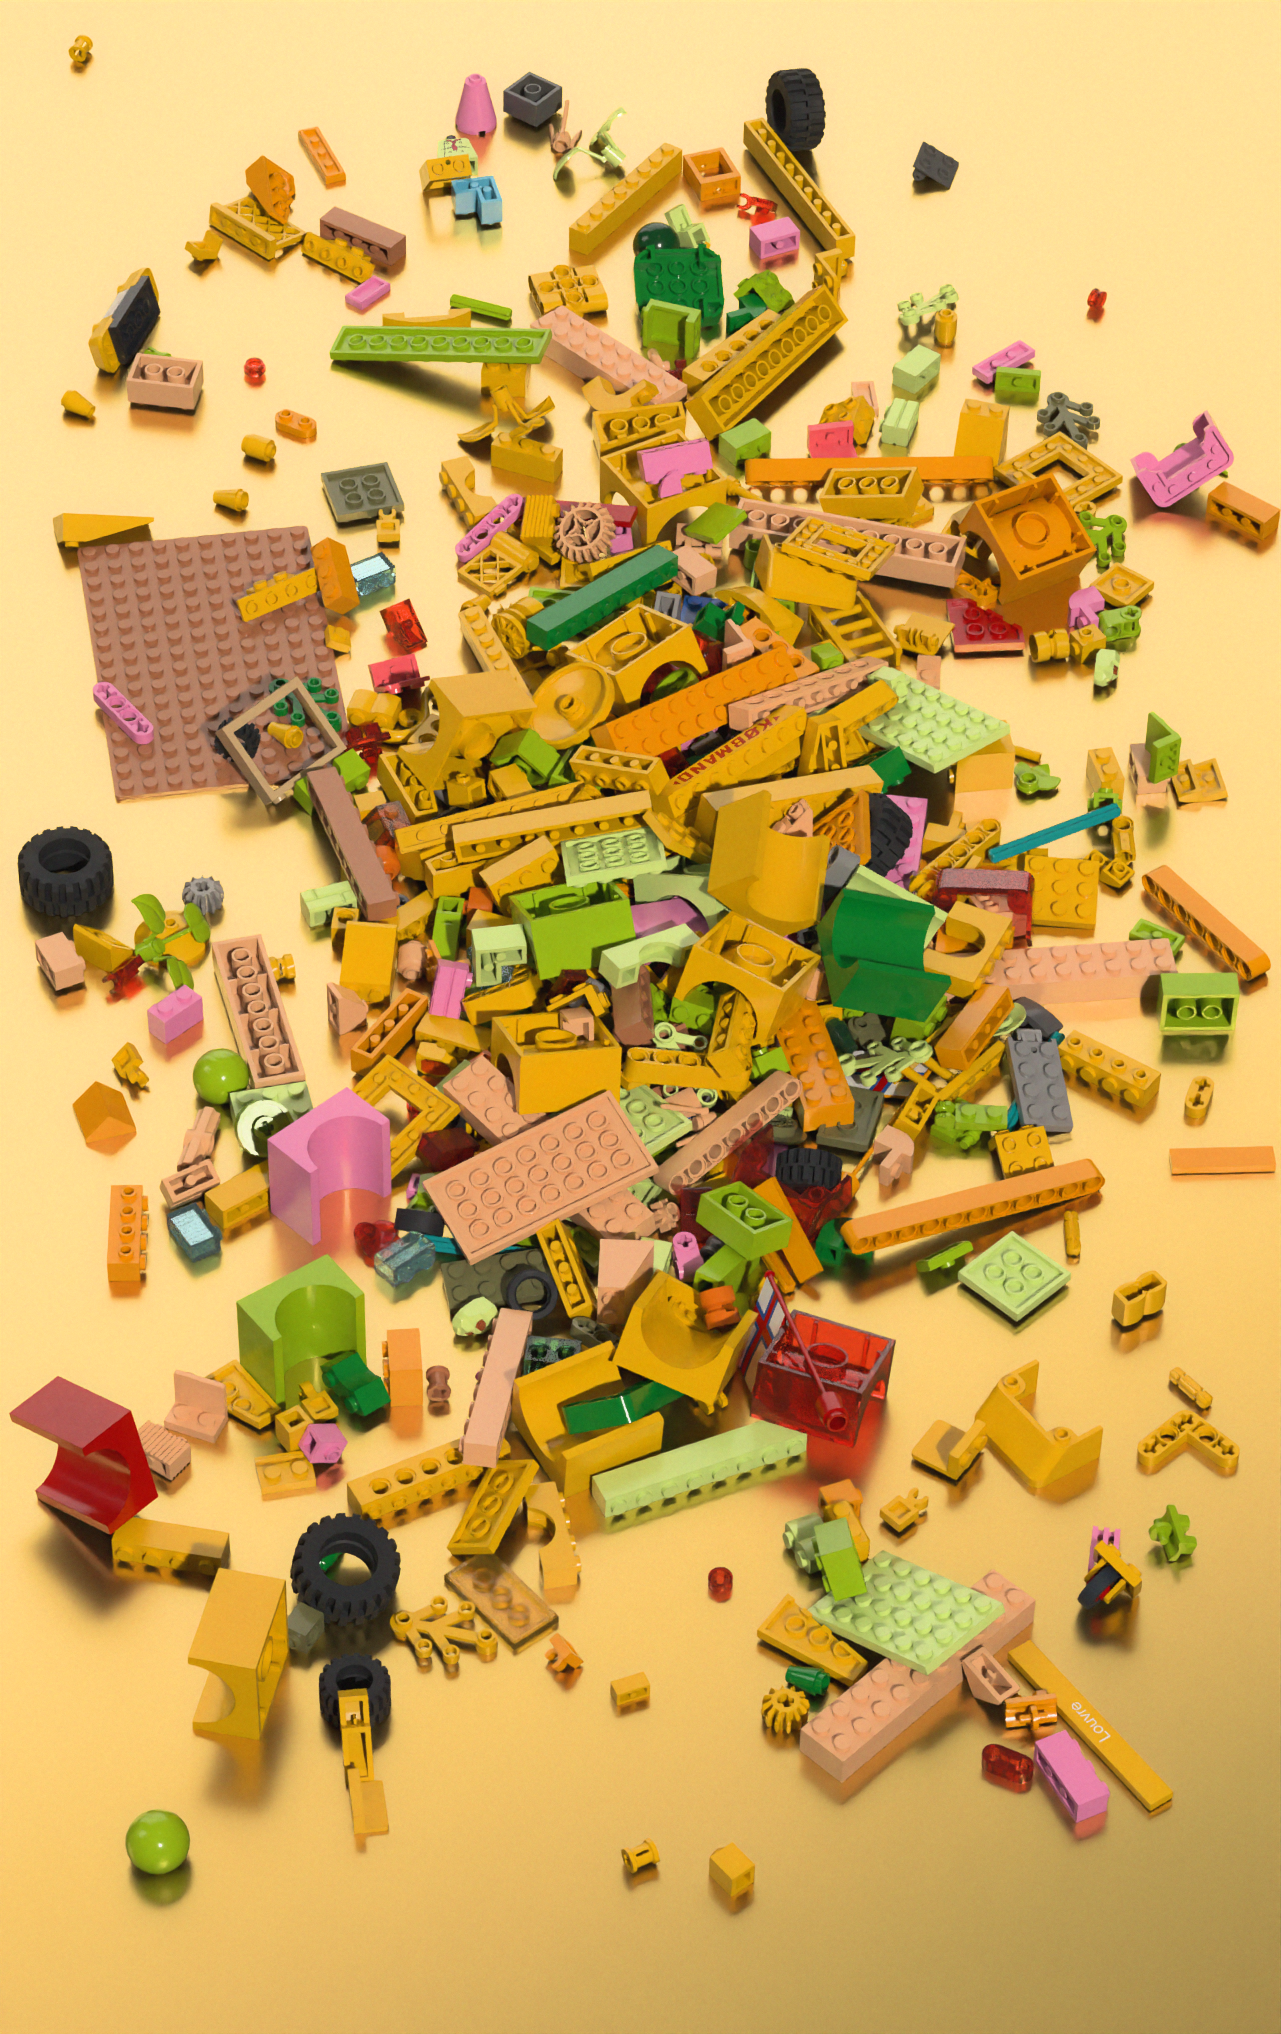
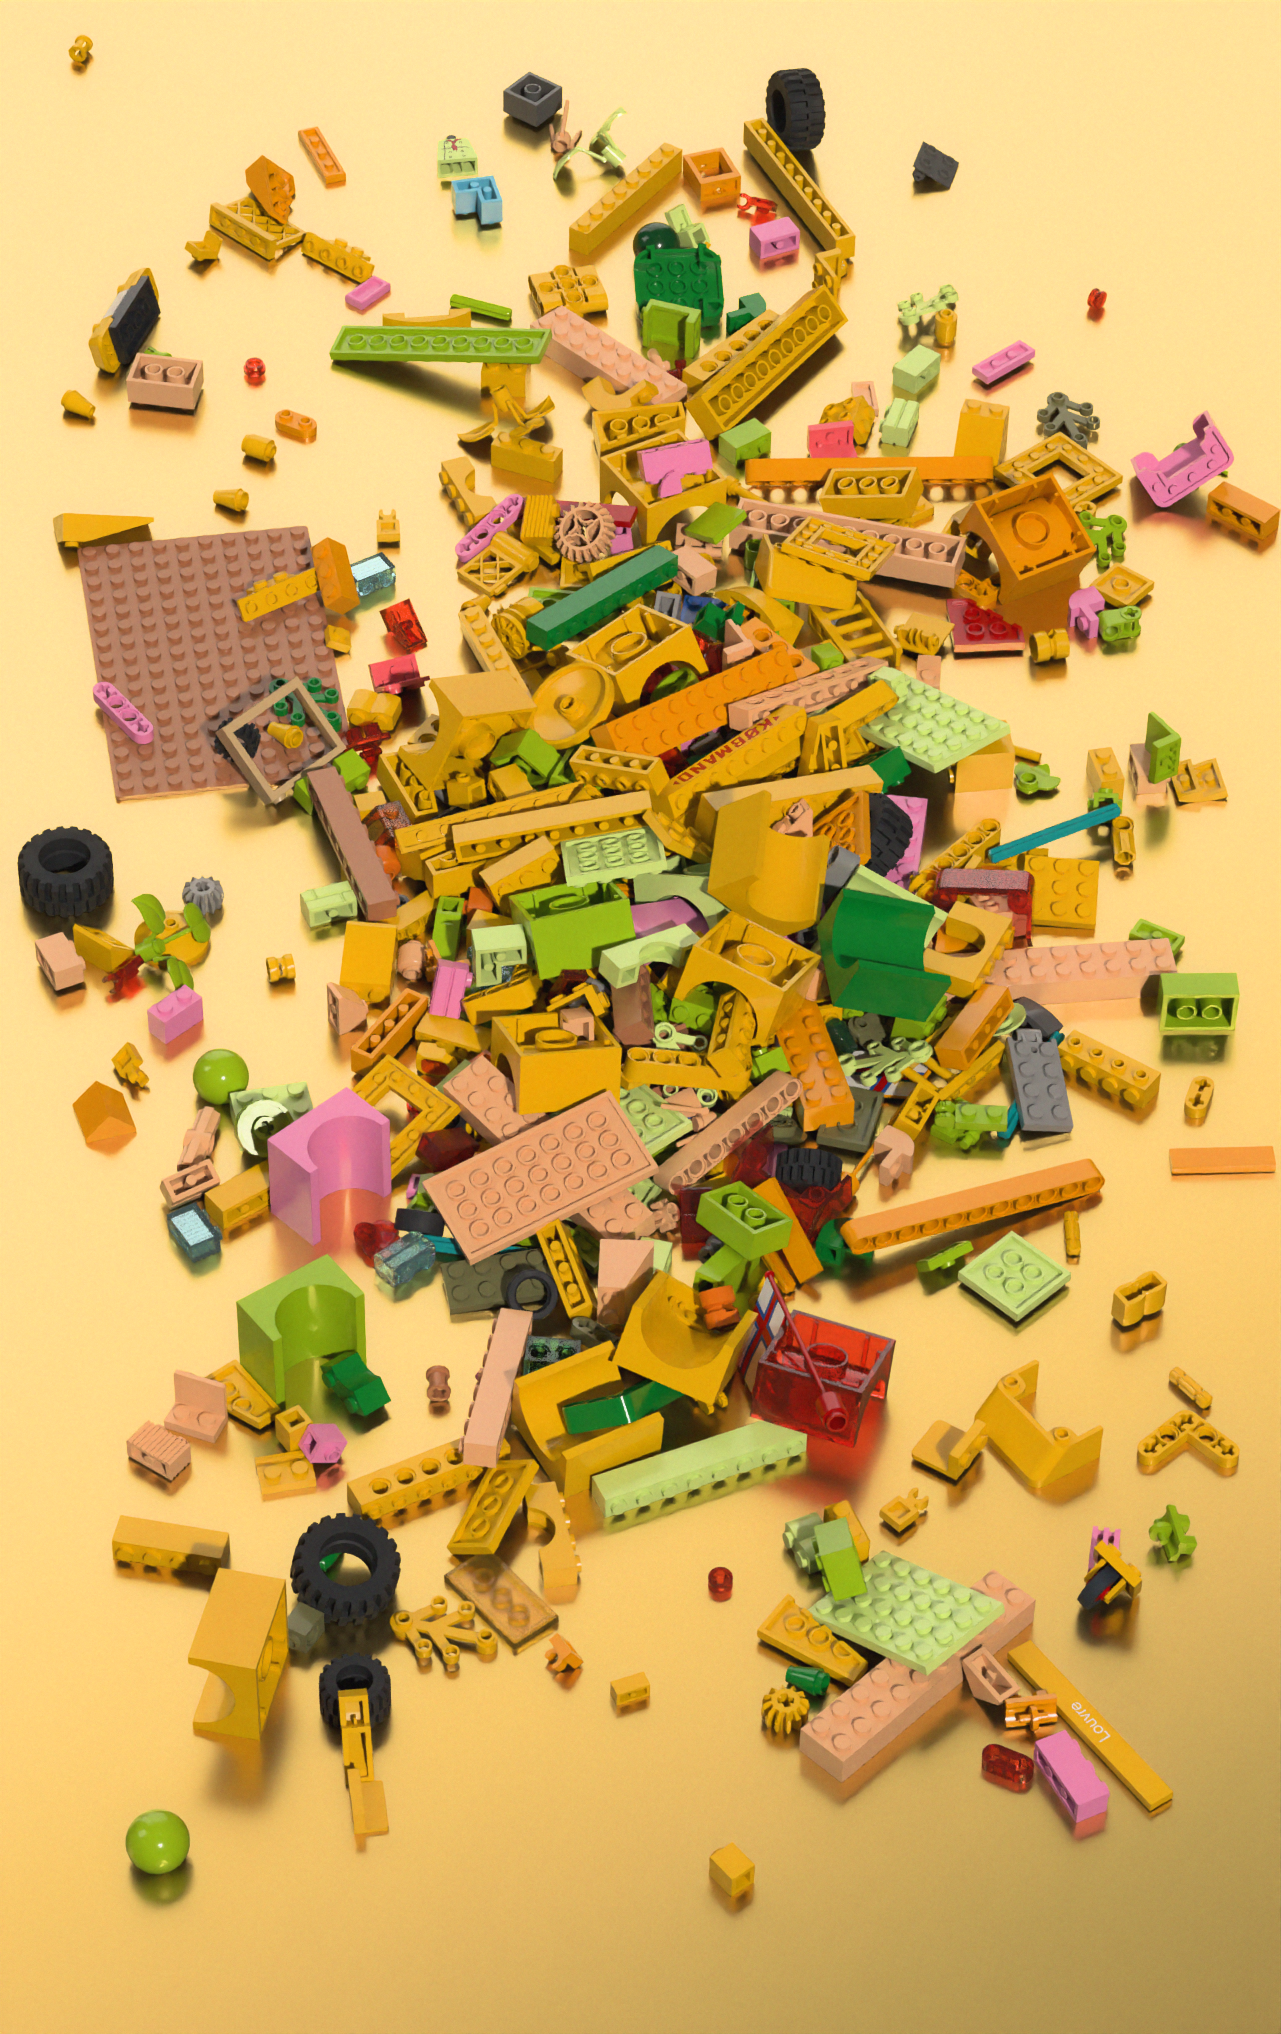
red piece [9,1376,159,1535] -> none
light orange brick [107,1185,149,1281] -> none
light nougat brick [211,934,306,1090] -> none
yellow plate [299,1380,339,1424] -> none
nougat brick [319,206,406,266] -> none
olive plate [321,462,405,523] -> none
yellow brick [331,907,360,947] -> none
yellow plant [369,686,437,744] -> none
light orange brick [382,1328,423,1407] -> none
yellow window [419,154,472,192] -> none
yellowish green rock [452,1297,499,1336] -> none
bright pink cone [455,73,497,135] -> none
yellow bush [621,1838,660,1873] -> none
bright pink piece [672,1232,704,1283] -> none
lime bracket [733,269,795,313] -> none
light orange brick [818,1479,863,1517] -> none
yellow brick [922,810,967,859] -> none
yellow bracket [988,1125,1055,1180] -> none
lime plate [995,366,1042,393] -> none
yellow brick [1069,624,1107,664] -> none
yellow slope [1082,848,1135,888] -> none
yellowish green rock [1093,649,1120,687] -> none
light orange beam [1142,865,1271,981] -> none

